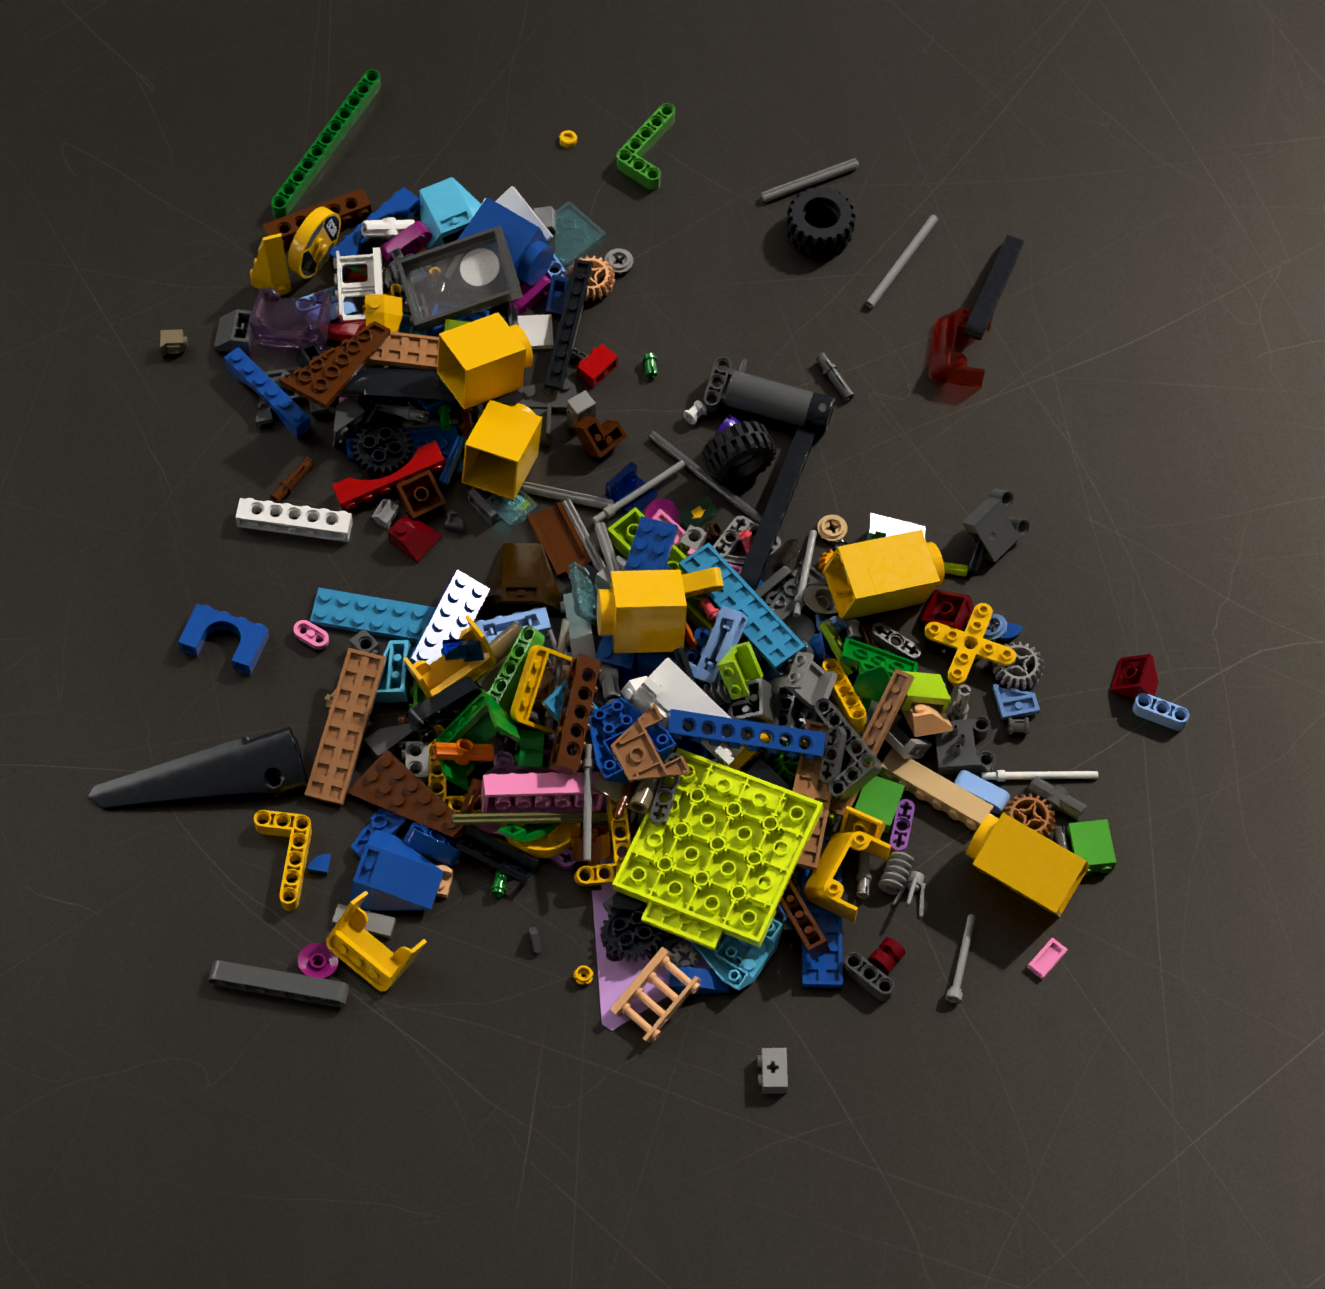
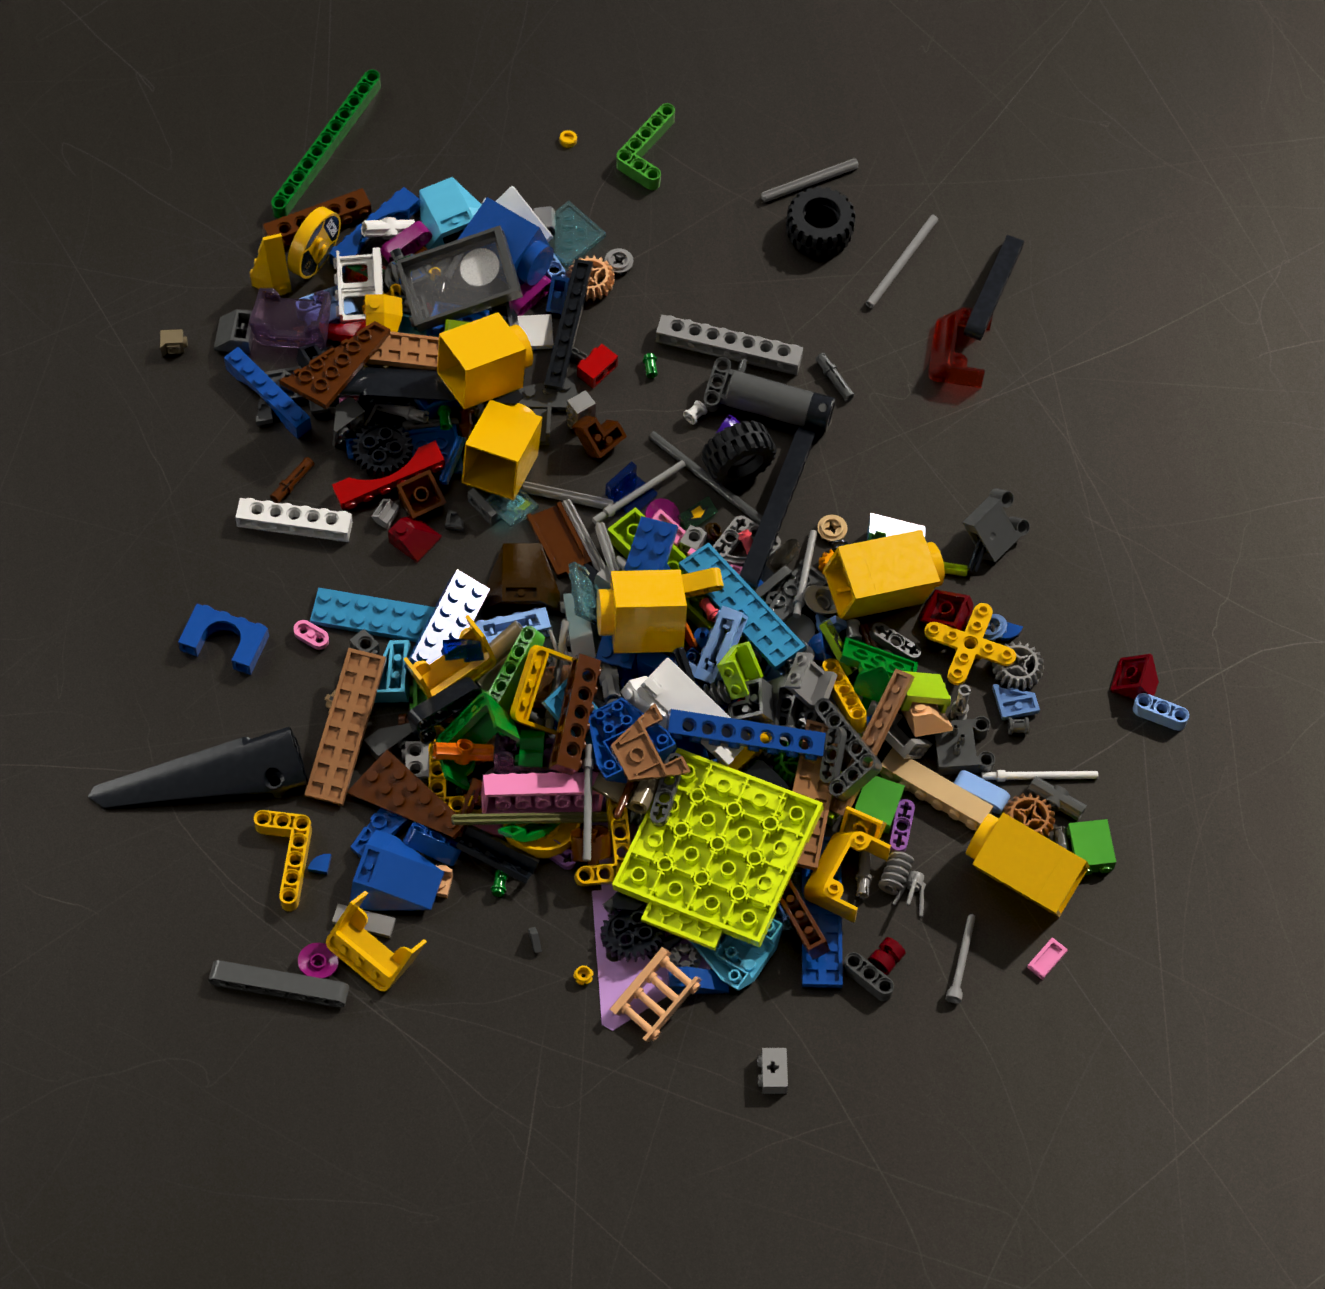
none -> light grey brick [656,315,803,375]

